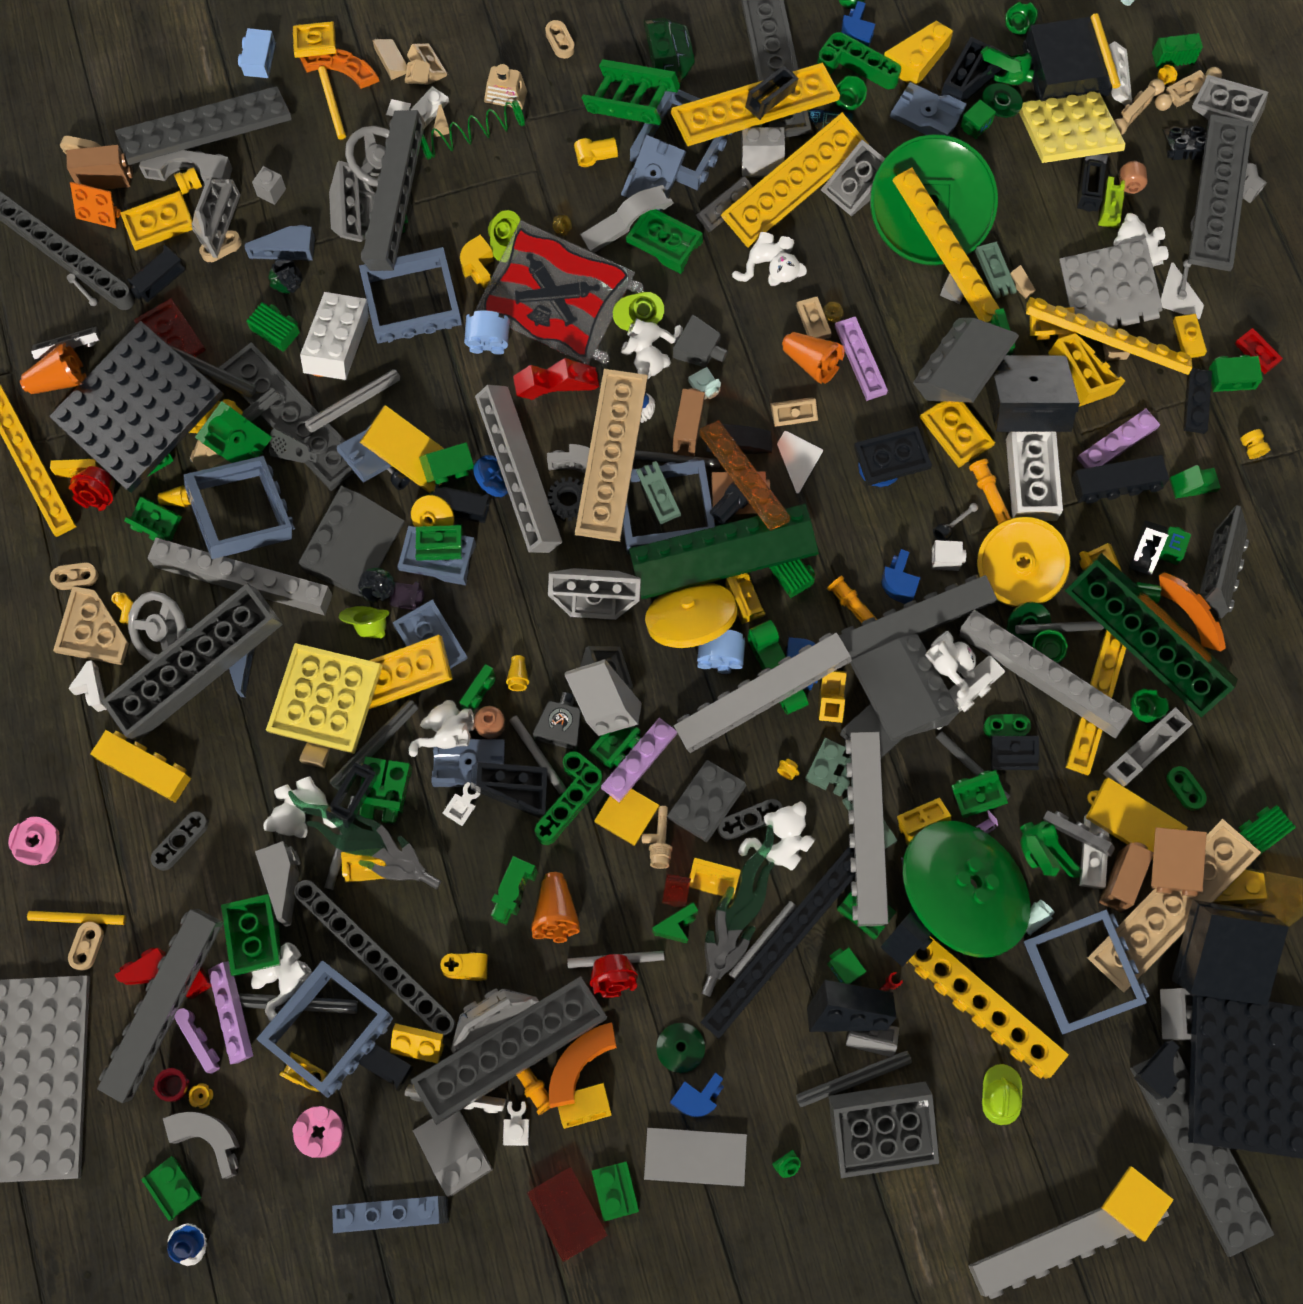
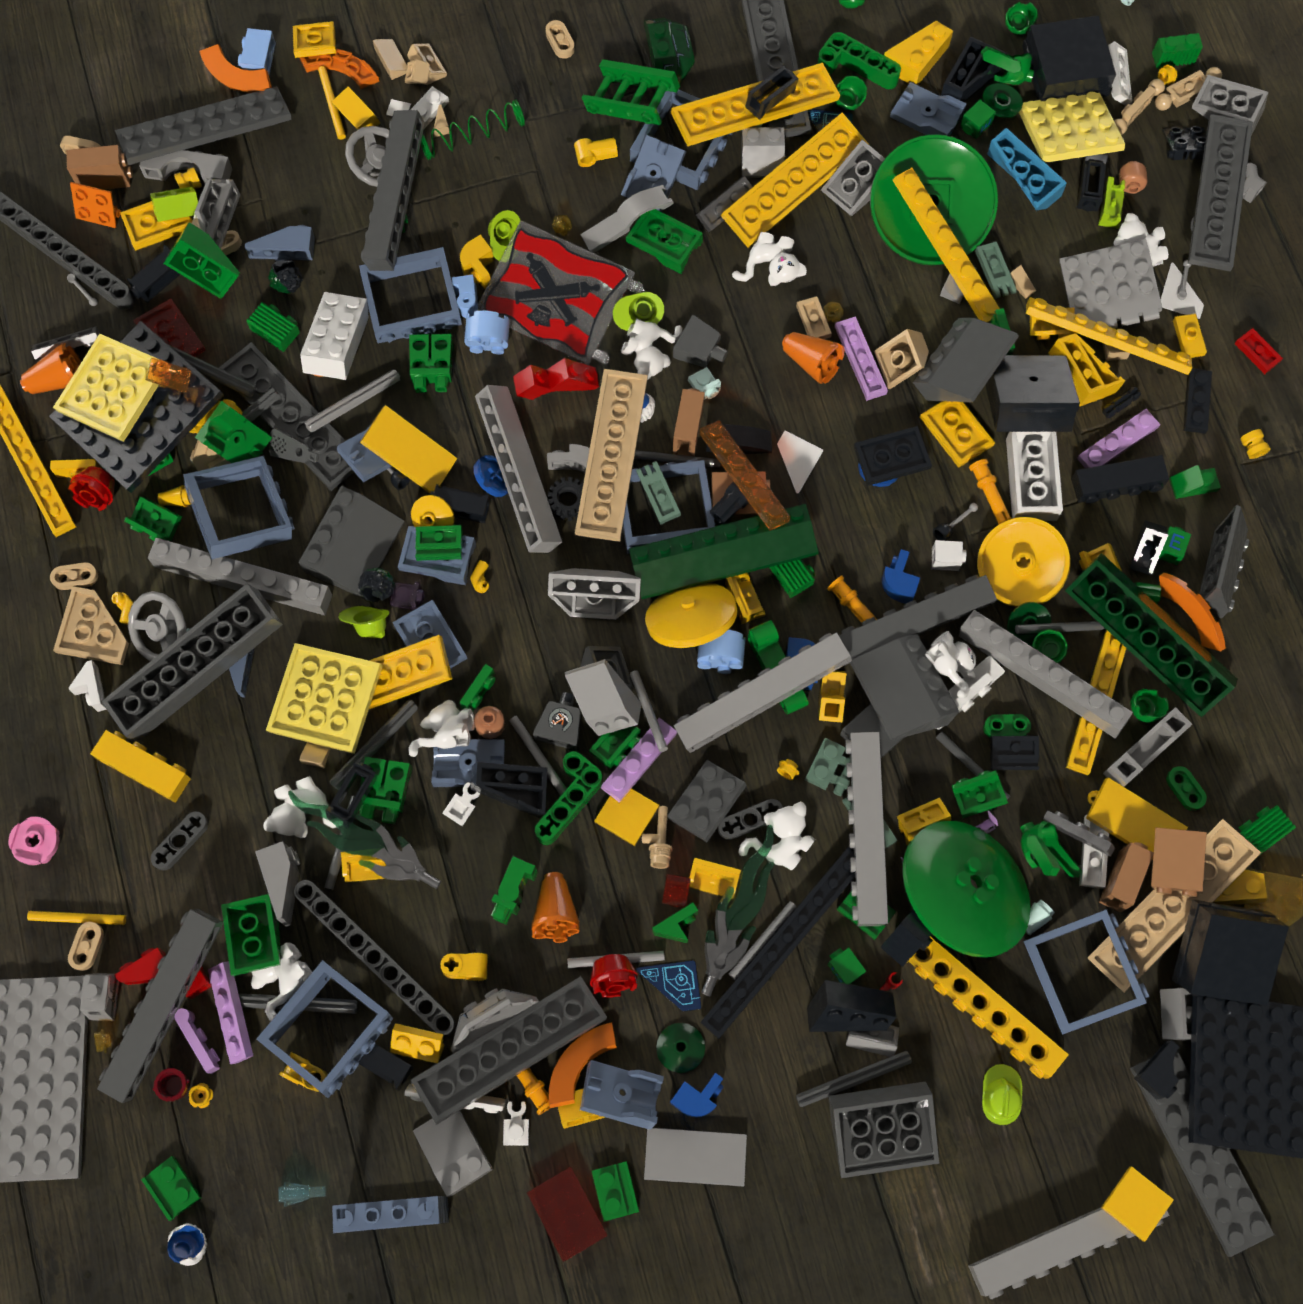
light grey arch [163,1112,240,1179] -> none
light grey brick [252,166,286,205] -> none
bright pink plate [293,1106,344,1158] -> none
light grey wedge [329,161,375,242] -> none
green brick [419,442,474,484] -> none
tan torso [484,64,527,109] -> none
yellow cone [506,655,529,691] -> none
tan slope [770,397,818,427] -> none
green plate [772,1150,801,1178] -> none
blue brick [841,1,875,47] -> none
yellow bar [1091,13,1121,89] -> none
green brick [1209,355,1263,392] -> none
none -> light yellow plate [53,334,170,442]
none -> light grey torso [80,973,120,1021]
none -> clear yellow plate [94,1029,112,1053]
none -> clear orange hips [146,358,192,393]
none -> lime hinge [150,186,198,222]
none -> green slope [163,222,240,299]
none -> orange tile [200,44,272,93]
none -> clear light blue cone [279,1181,326,1207]
none -> yellow hinge [331,87,380,130]
none -> green hips [409,334,453,393]
none -> light blue leg [452,274,479,318]
none -> yellow arm [470,560,489,593]
none -> sand blue piece [580,1060,664,1130]
none -> light grey bar [630,671,668,752]
none -> dark blue sticker [636,961,701,1011]
none -> tan slope [874,329,929,389]
none -> dark azure wedge [987,128,1067,210]
none -> black axle [1102,386,1141,418]

